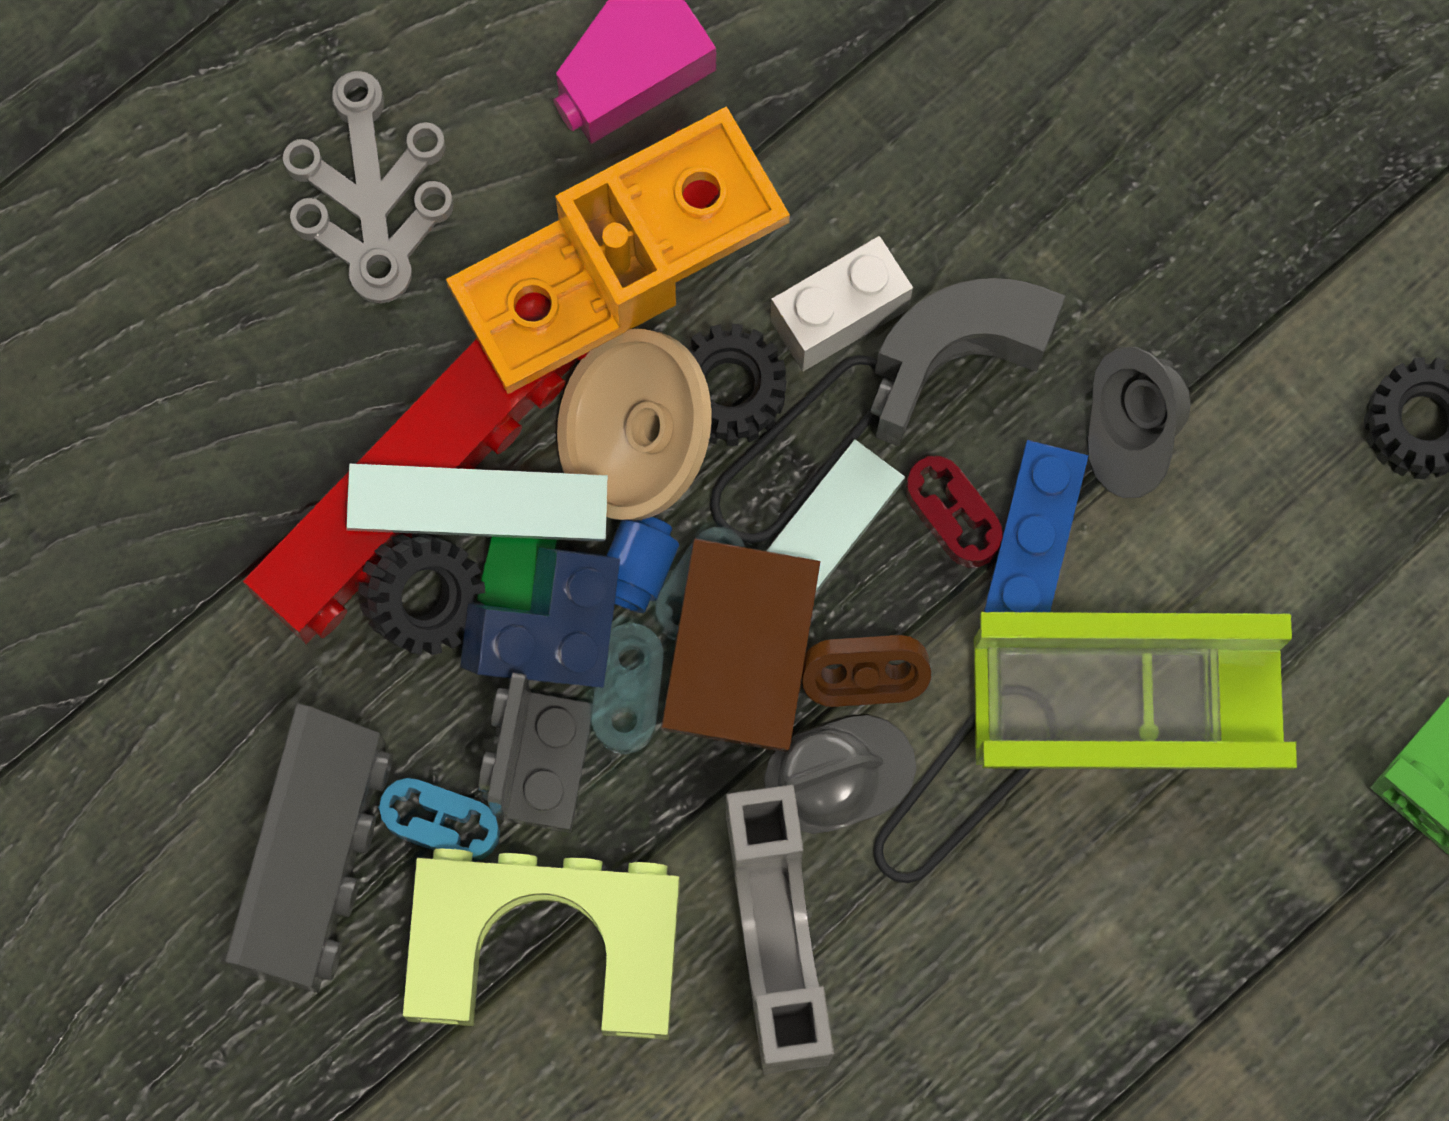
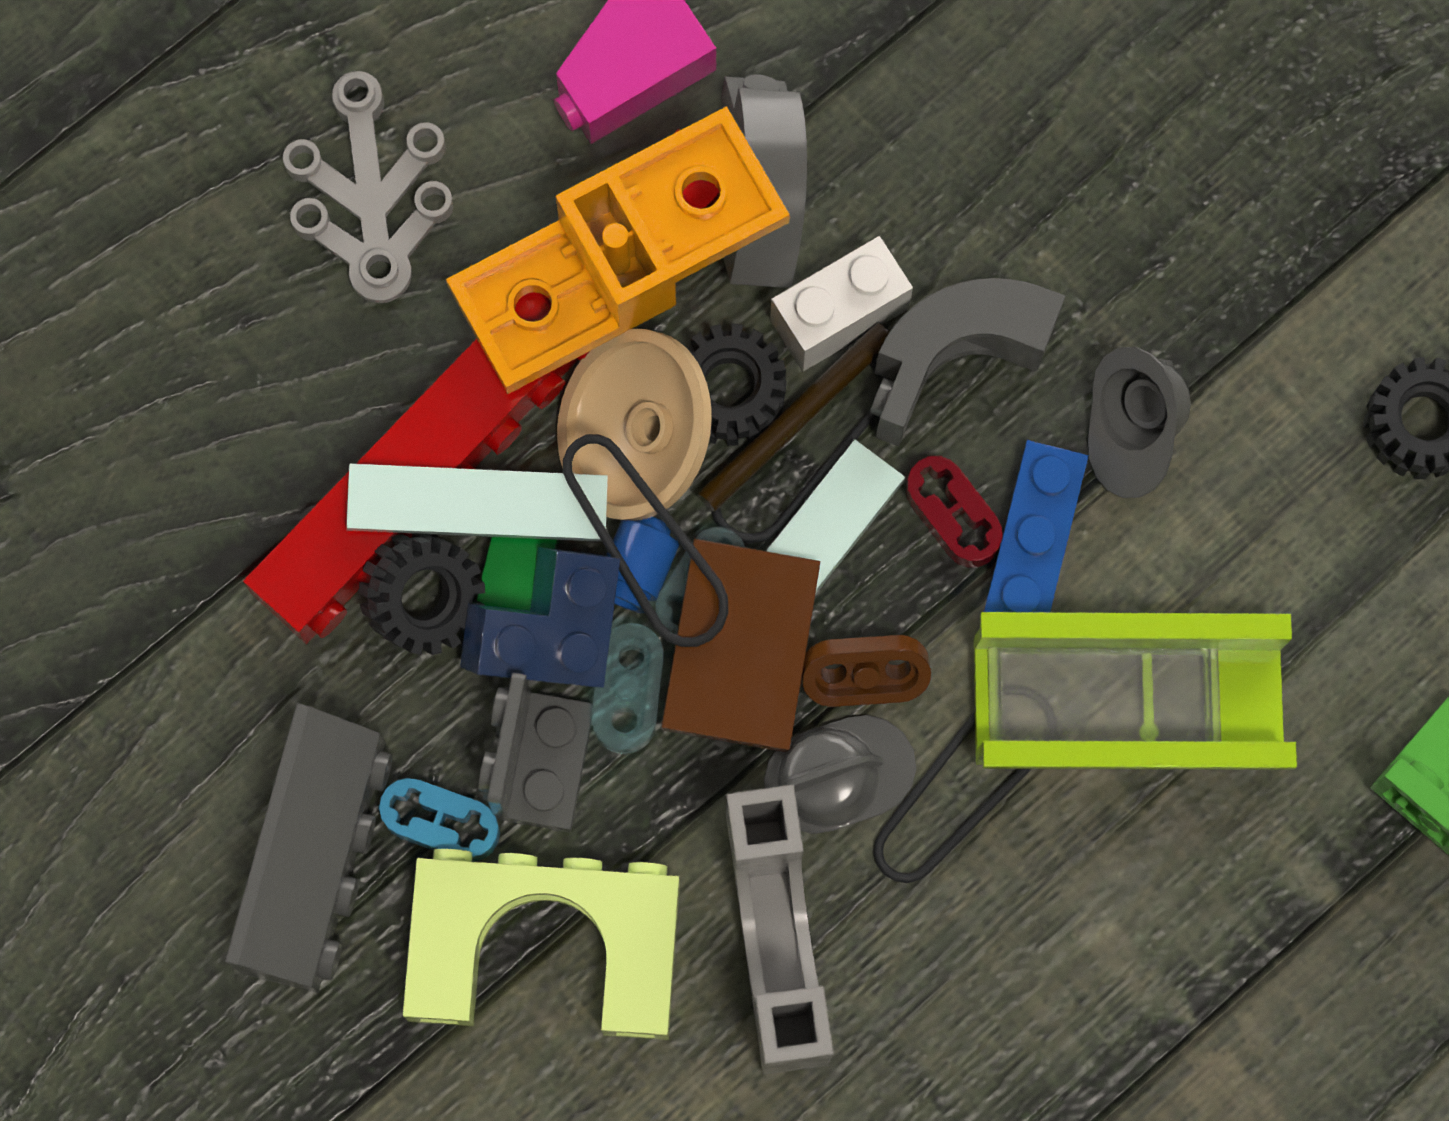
none -> black piece [563,434,729,647]
none -> dark brown bar [697,323,889,512]
none -> dark grey arch [721,74,807,288]

